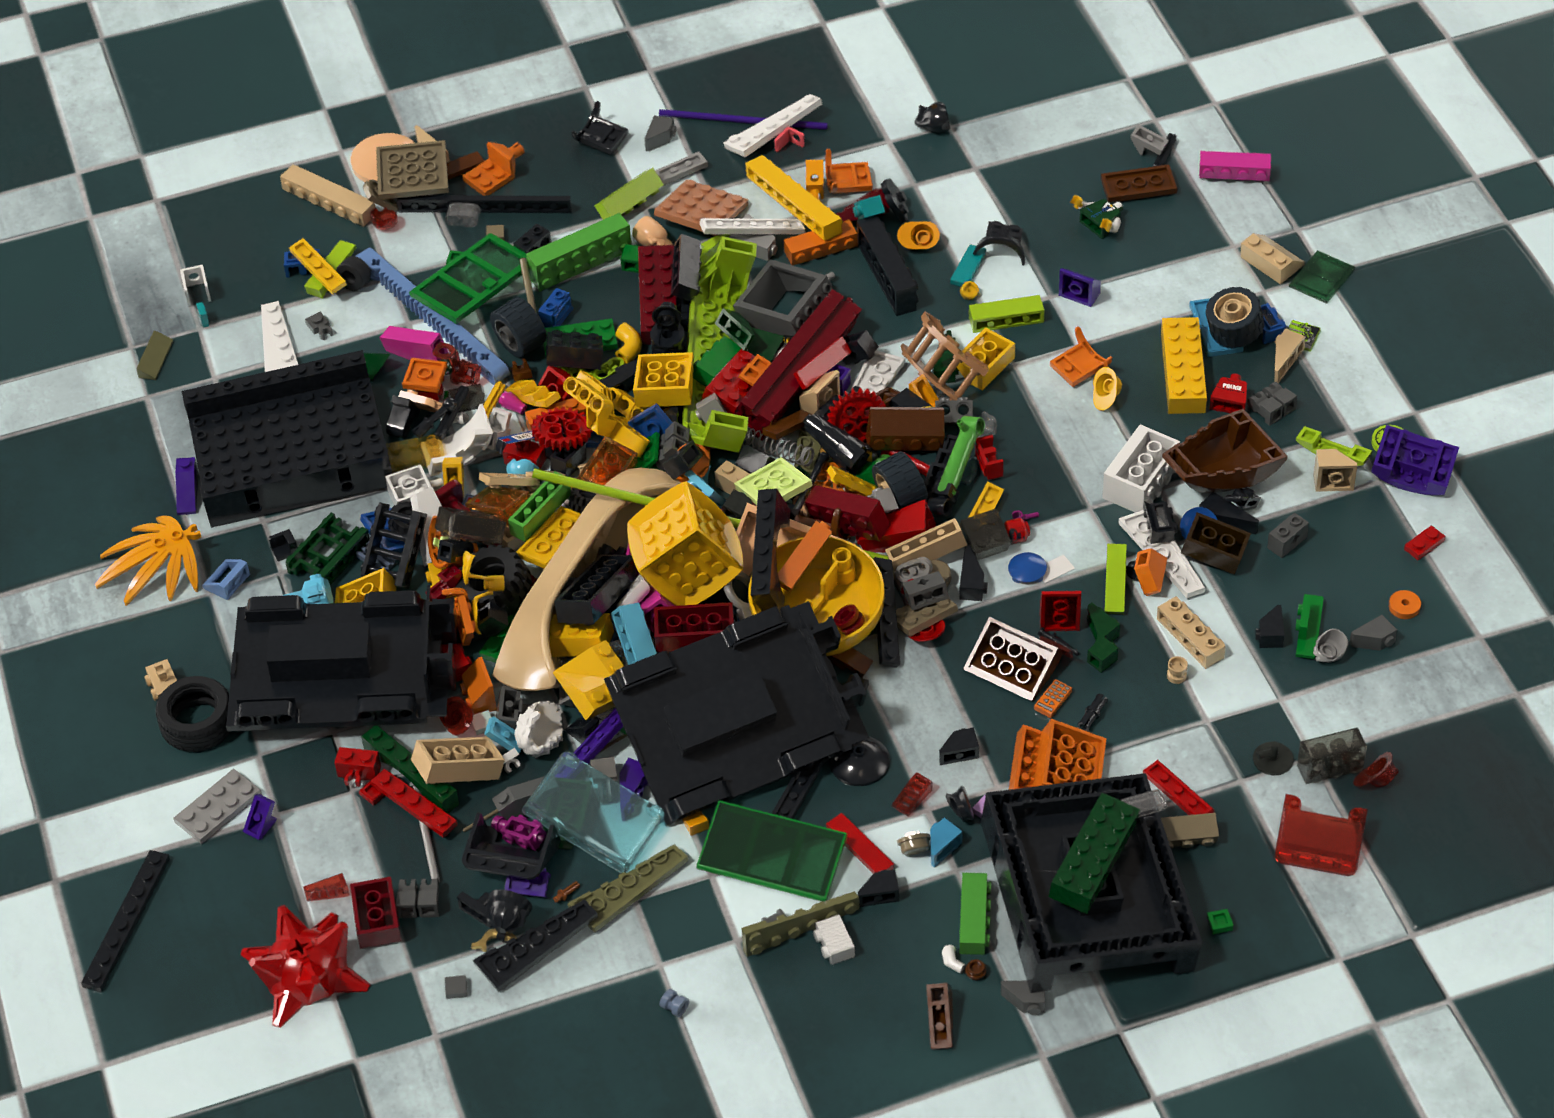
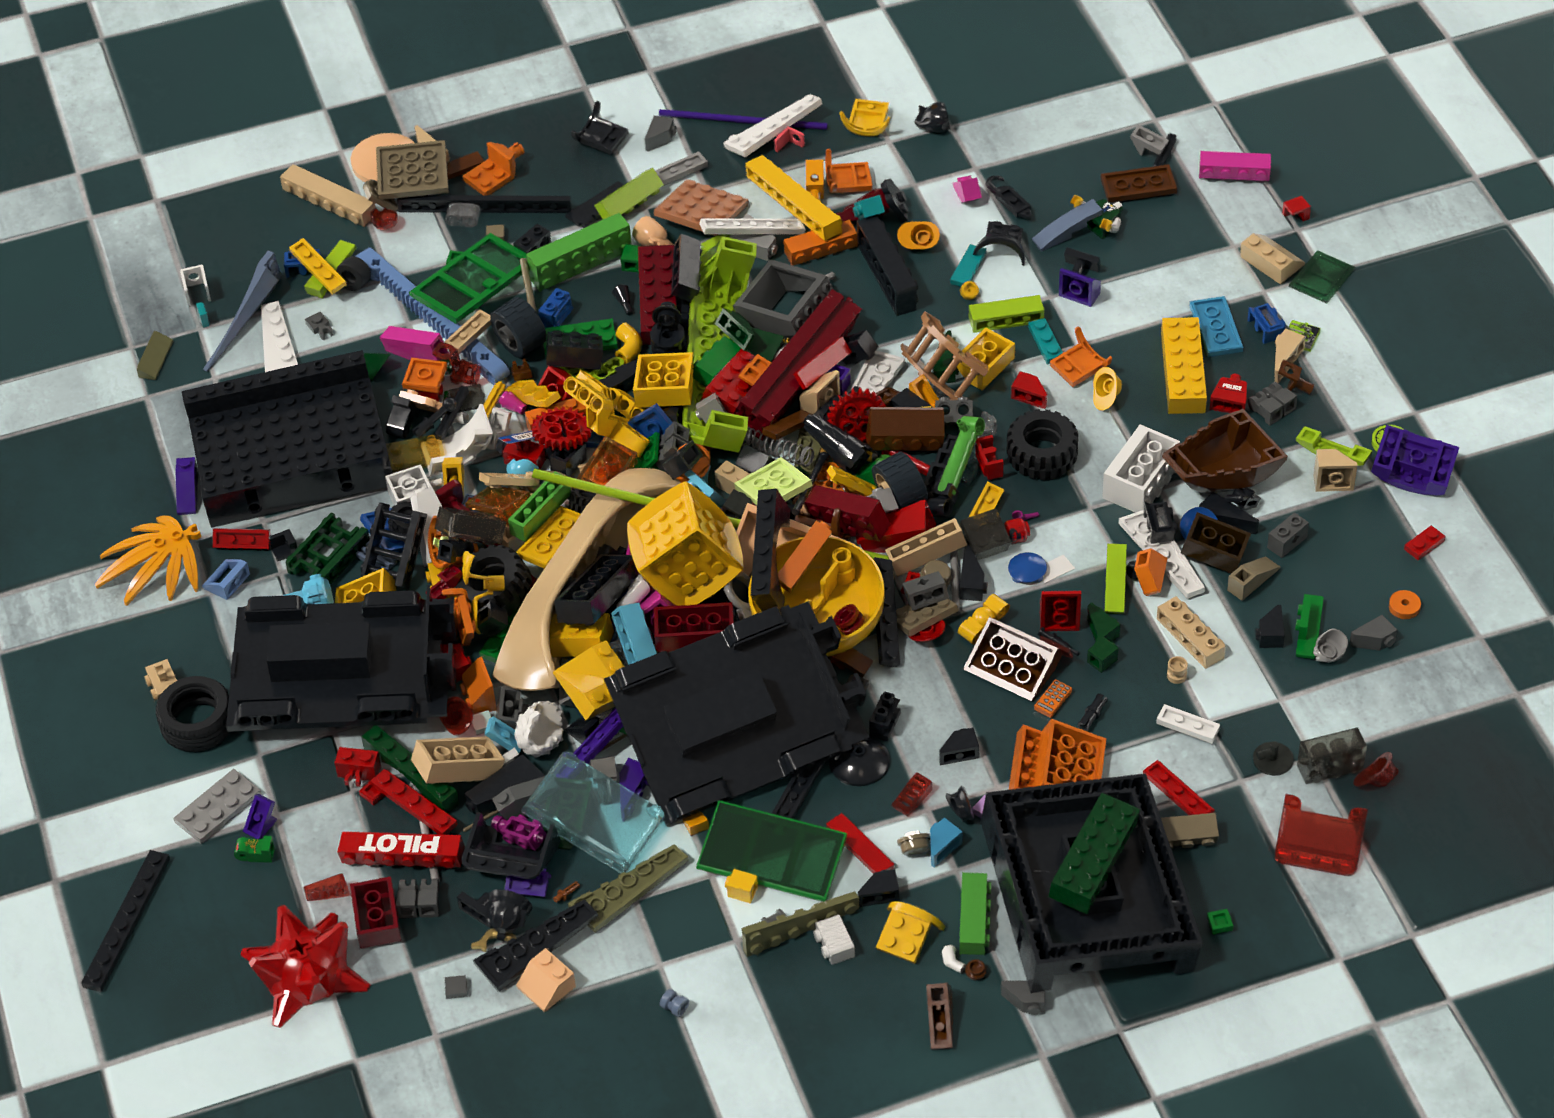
light grey plate [896,557,933,583] -> none
clear tile [1121,789,1167,817] -> none
black wheel [1205,287,1264,348] -> none
none -> sand blue plate [203,251,282,371]
none -> red plate [213,528,271,549]
none -> green leg [234,836,275,863]
none -> red brick [337,832,465,868]
none -> tan plate [444,310,491,354]
none -> black slope [465,754,545,816]
none -> light nougat slope [516,948,576,1012]
none -> black windscreen [565,181,624,228]
none -> black cone [612,284,633,315]
none -> yellow brick [725,869,758,904]
none -> yellow piece [840,99,890,136]
none -> black hips [869,691,901,742]
none -> yellow piece [876,901,945,964]
none -> light grey piece [950,550,960,615]
none -> dark pink slope [953,175,982,203]
none -> yellow piece [957,594,1010,645]
none -> black plate [986,175,1031,220]
none -> black tyre [1007,409,1079,480]
none -> red slope [1011,371,1047,409]
none -> teal plate [1028,318,1063,365]
none -> sand blue slope [1032,199,1102,252]
none -> black tile [1064,247,1101,274]
none -> white plate [1156,704,1220,744]
none -> dark tan slope [1227,556,1280,601]
none -> reddish brown bracket [1278,360,1314,395]
none -> red panel [1282,196,1311,221]

